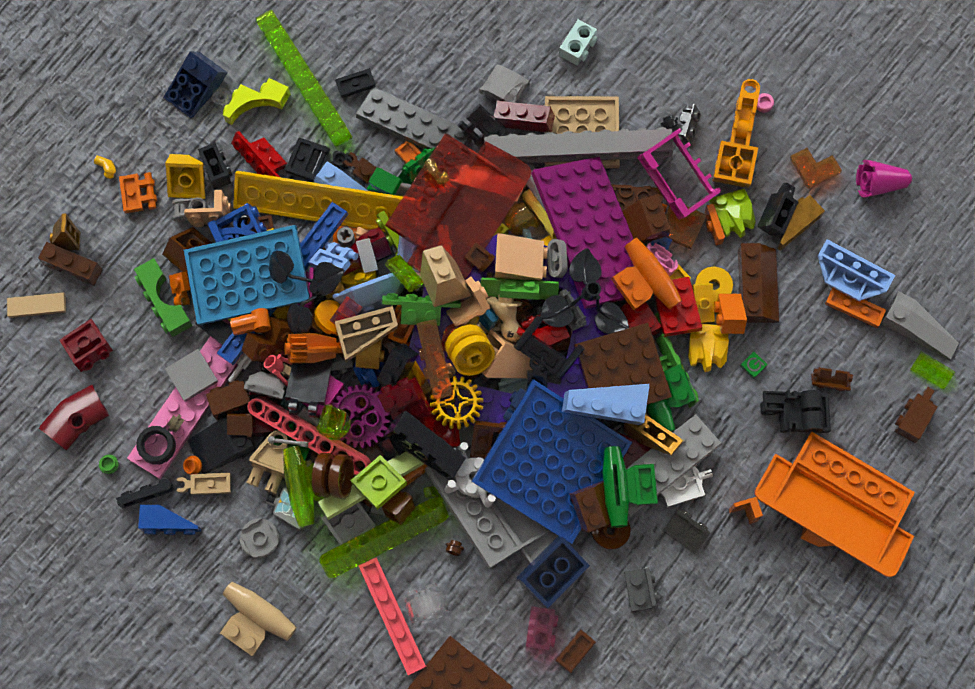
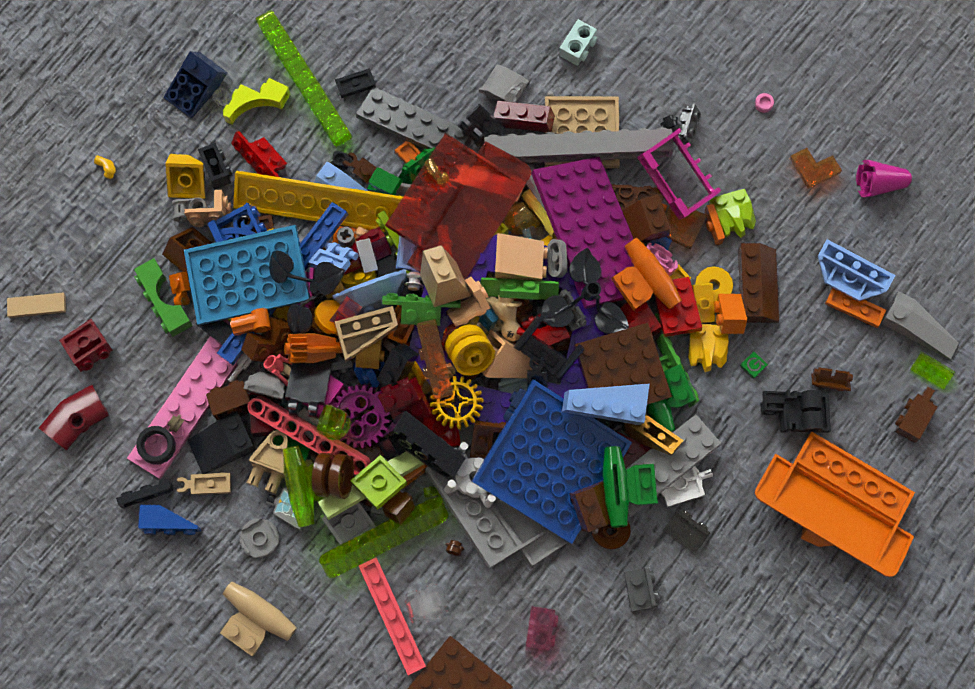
reddish brown arch [38,242,103,286] -> none
pearl gold slope [50,213,81,250] -> none
bright green plate [99,455,119,474] -> none
orange plate [119,172,157,214] -> none
light grey tile [165,349,218,402] -> none
orange plate [183,456,202,475] -> none
reddish brown tile [227,413,256,437] -> none
light grey hinge [268,436,308,447] -> none
black plate [285,137,330,182] -> none
clear neon green plate [385,254,424,292] -> none
reddish brown tile [463,242,495,274] -> none
dark blue brick [516,536,590,608] -> none
reddish brown plate [555,629,596,674] -> none
light orange brick [712,79,760,188] -> none
orange panel [729,497,763,524] -> none
black hinge [757,183,799,236] -> none
pearl gold slope [777,195,825,251] -> none

